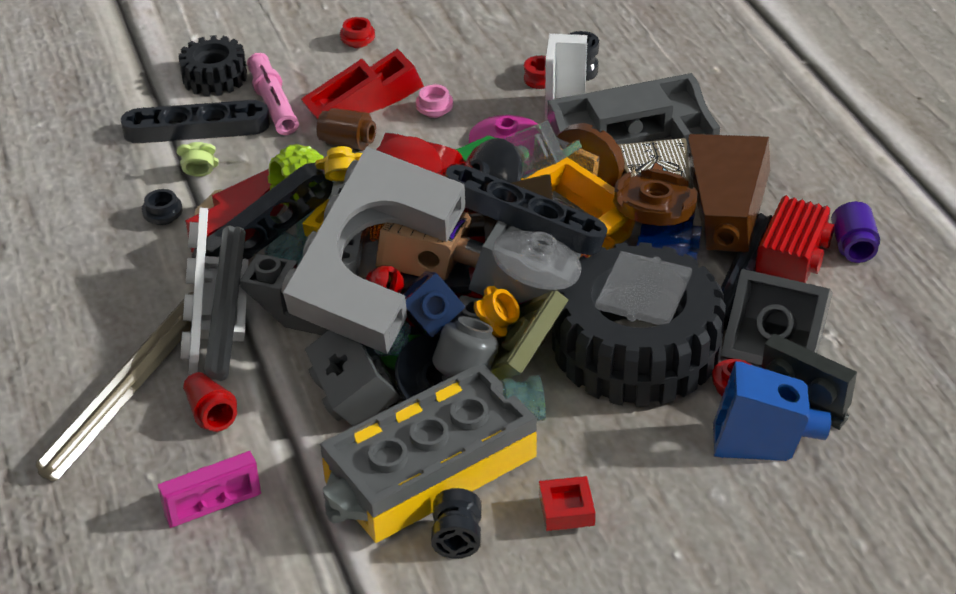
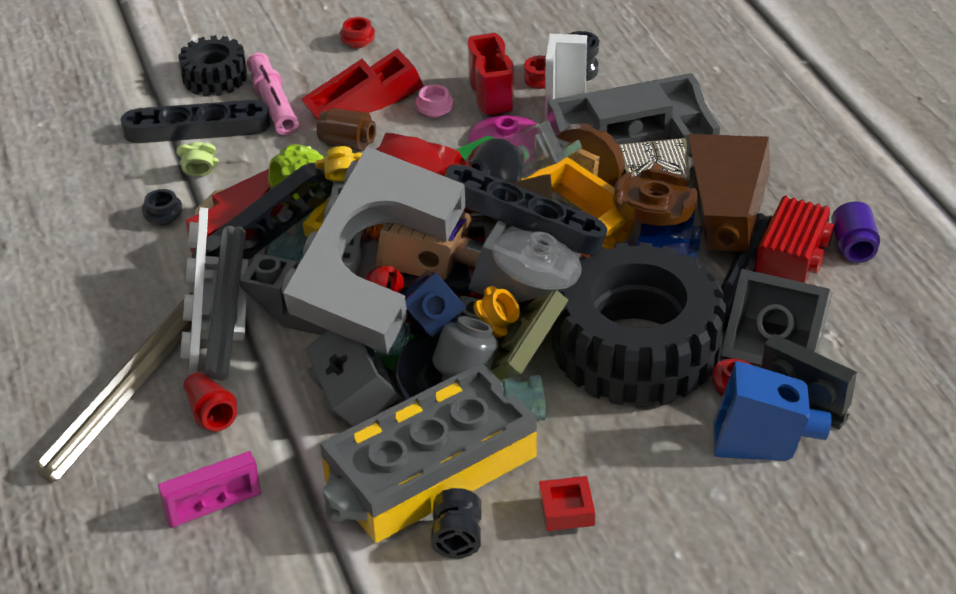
clear piece [596,251,692,326] -> none
none -> red brick [468,33,514,115]

